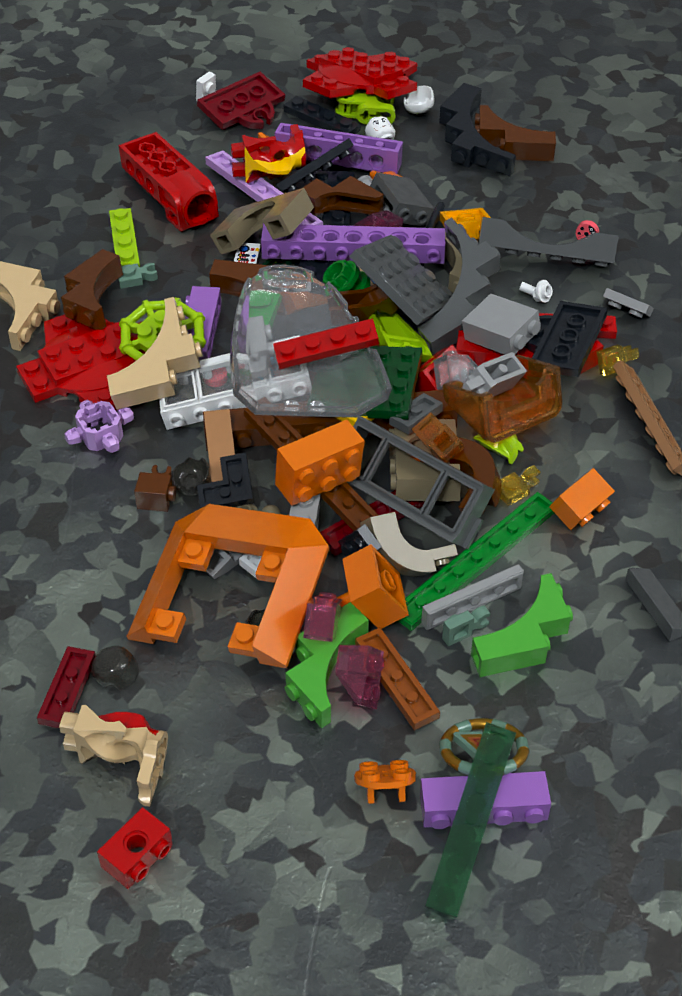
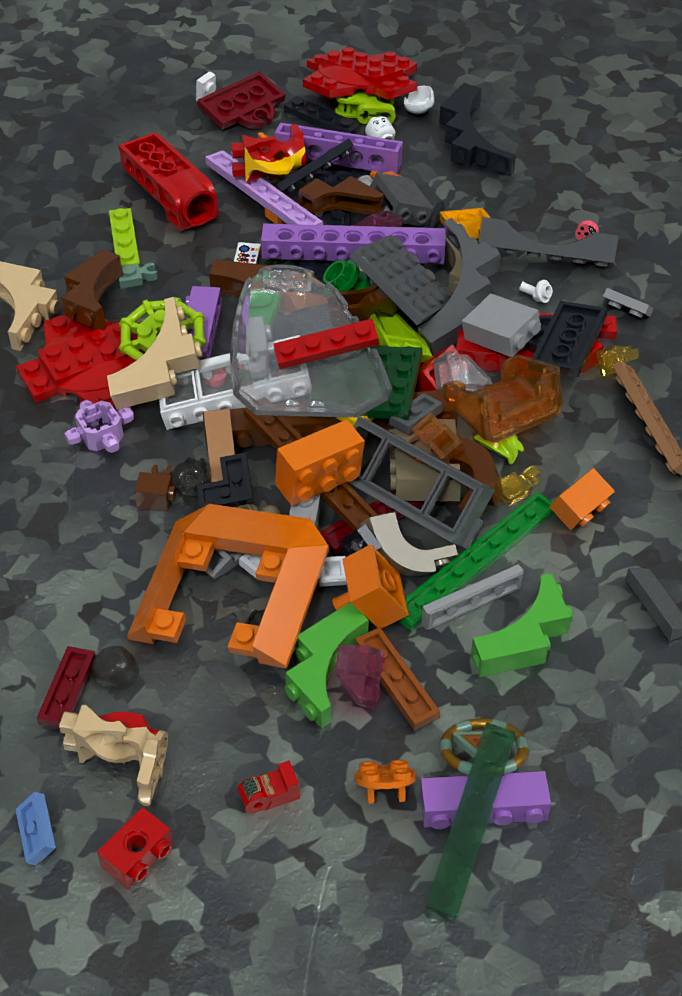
dark tan arch [210,188,314,254] -> none
clear pink slope [303,592,343,642] -> none
sand green plate [442,606,491,646] -> none
light grey hinge [458,352,527,402] -> none
reddish brown arch [475,105,556,161] -> none
none -> medium blue plate [15,792,56,865]
none -> red leg [237,760,300,813]
none -> white brick [318,556,347,587]

